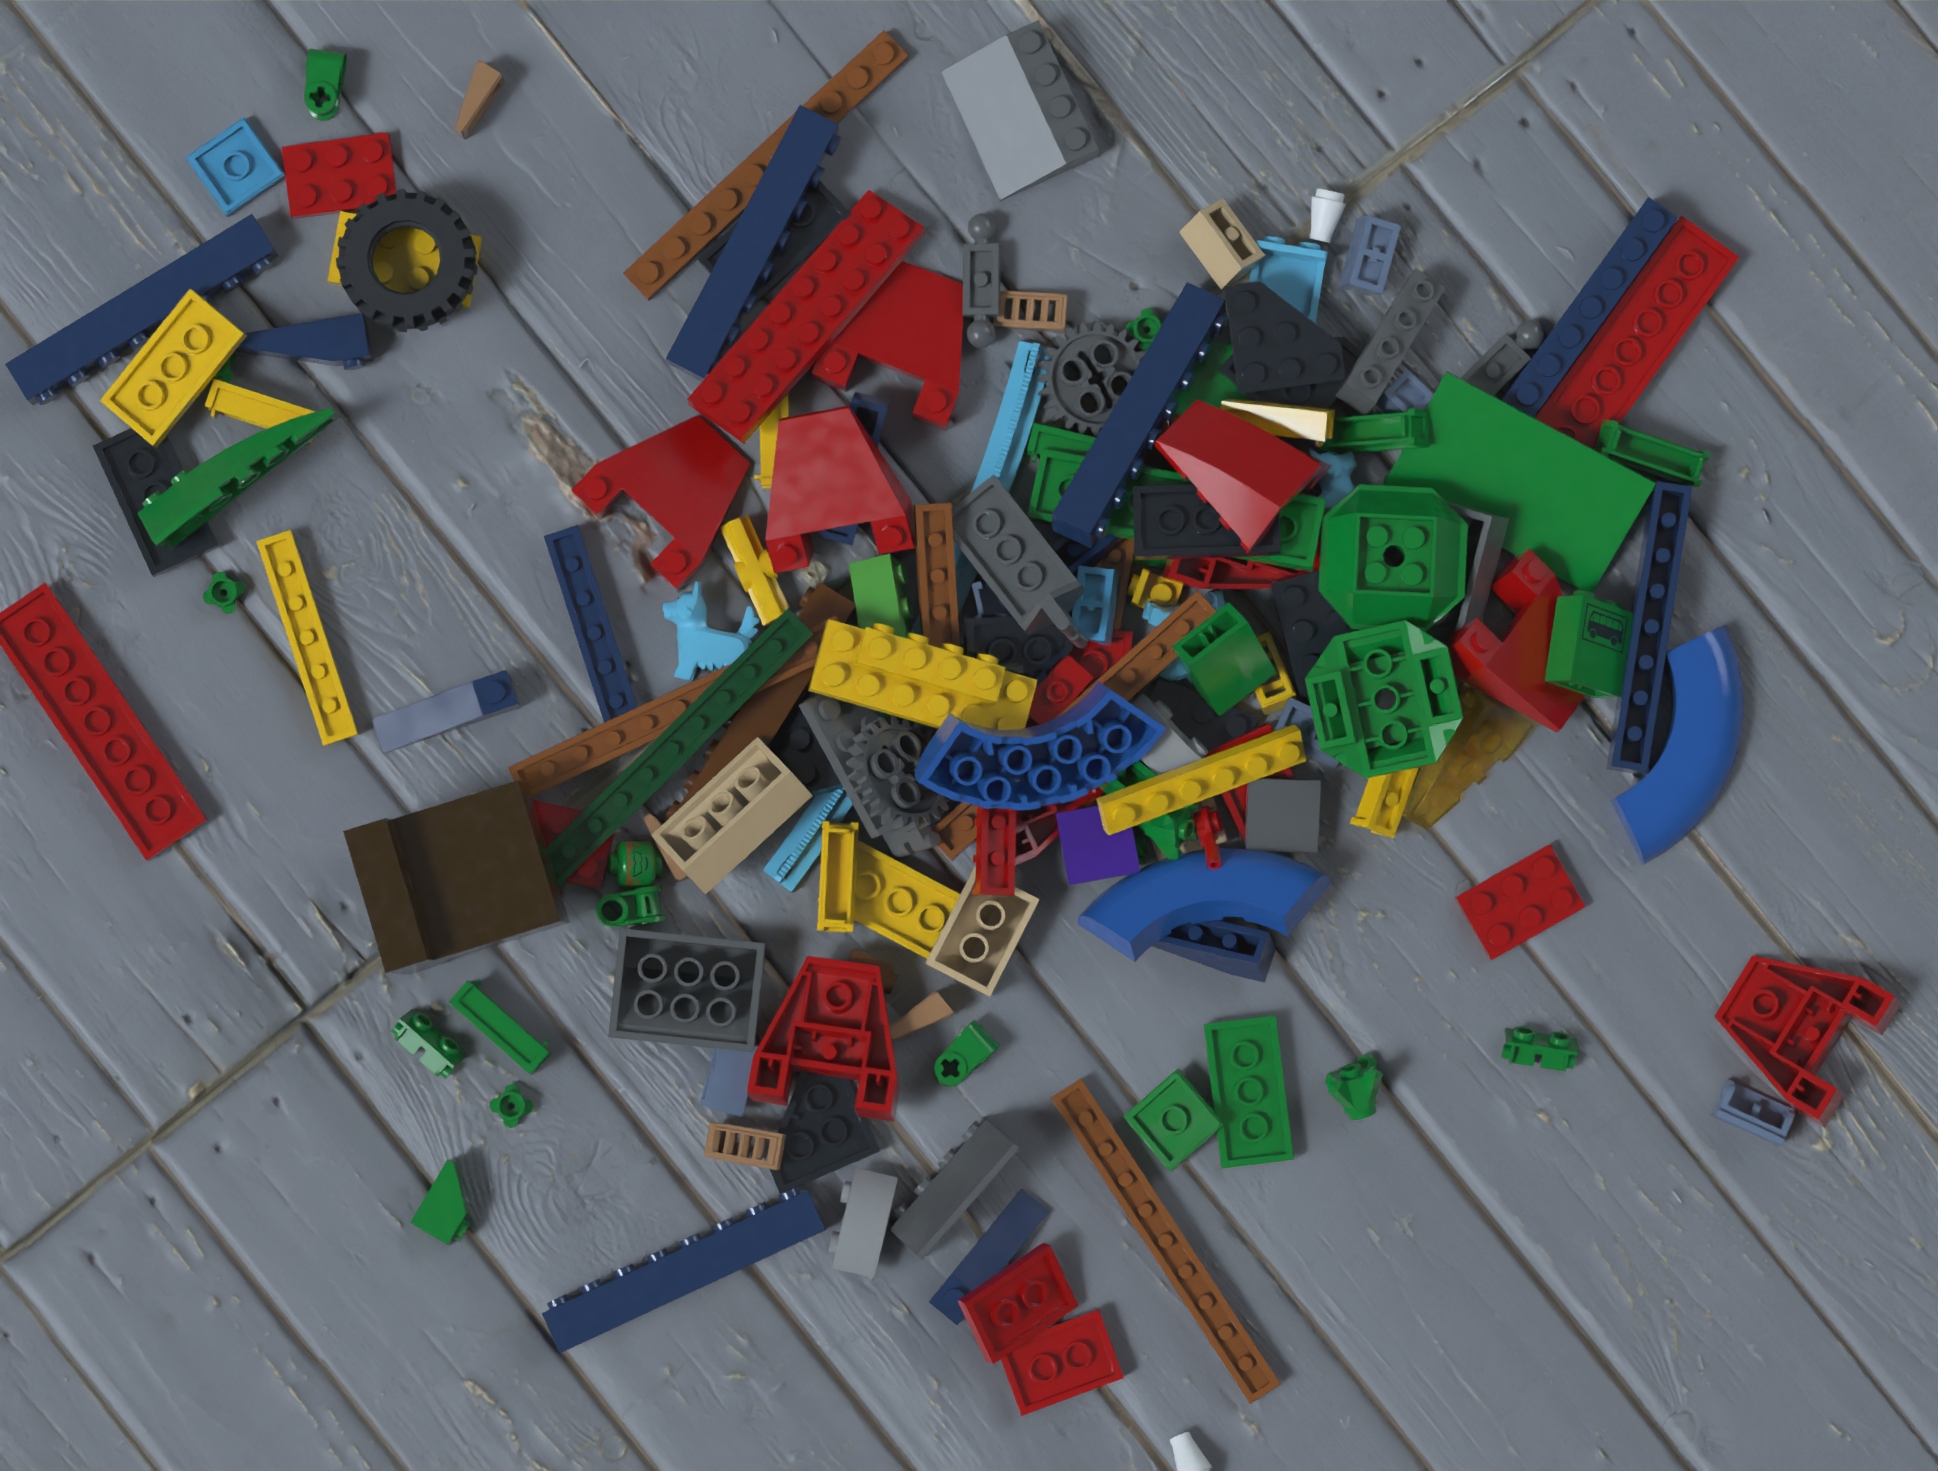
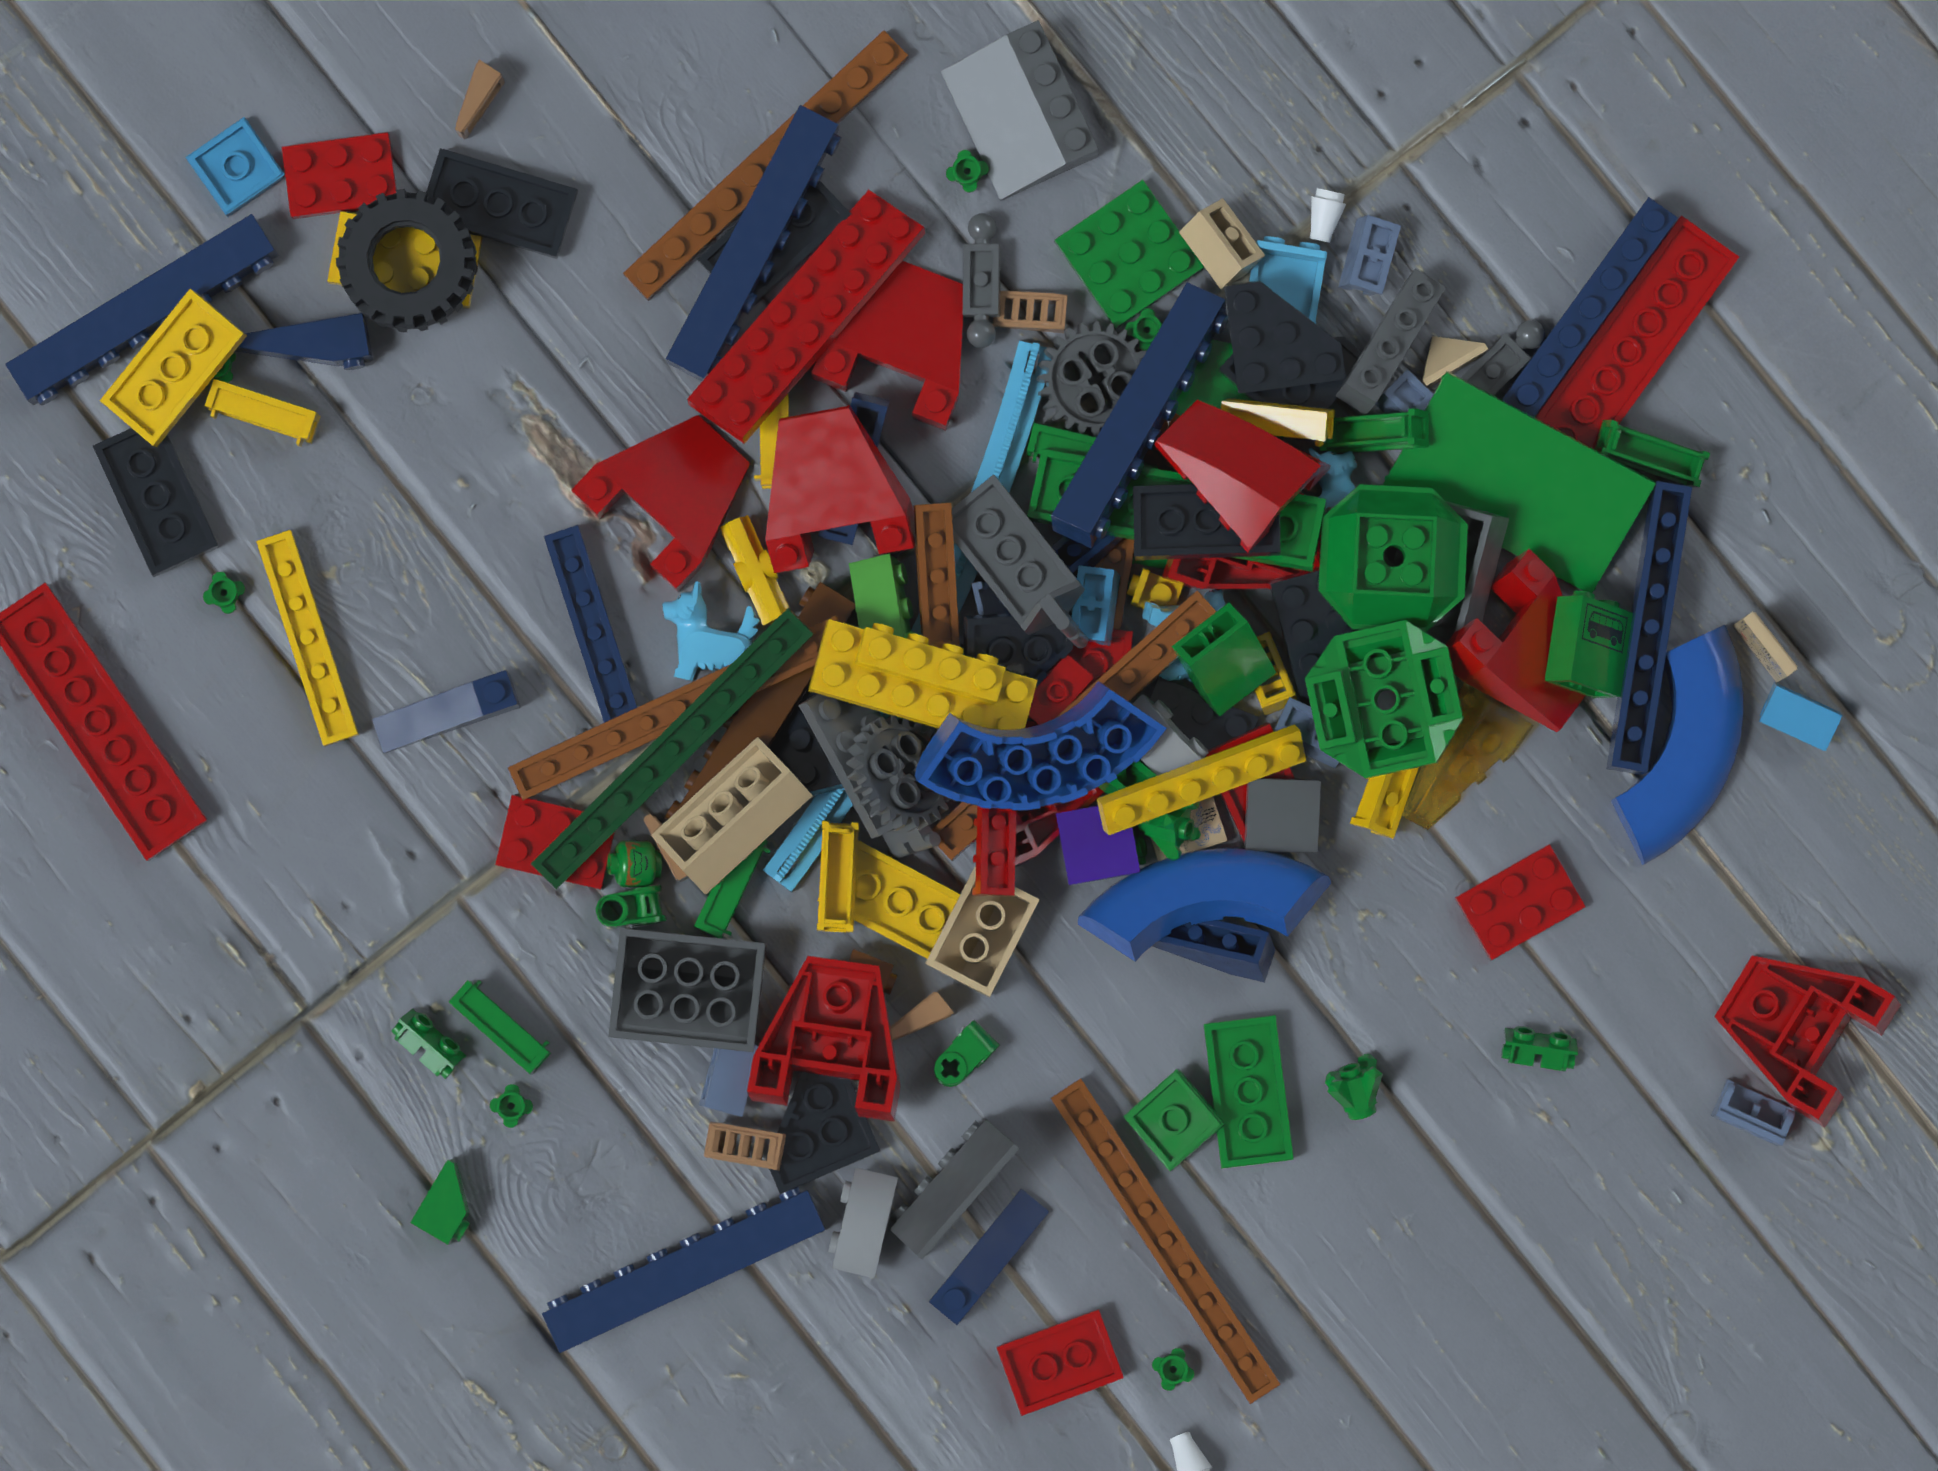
green wedge [138,408,341,550] -> none
green piece [304,48,347,121] -> none
dark brown piece [343,780,570,974] -> none
red plate [958,1243,1078,1364] -> none
red plate [1194,805,1223,870] -> none
none -> black plate [426,148,578,259]
none -> green container [694,839,771,939]
none -> green plate [946,150,989,193]
none -> green plate [1054,179,1204,330]
none -> green plate [1152,1348,1194,1391]
none -> tan slope [1421,336,1489,388]
none -> tan tile [1733,611,1798,683]
none -> dark azure hinge [1759,682,1843,752]

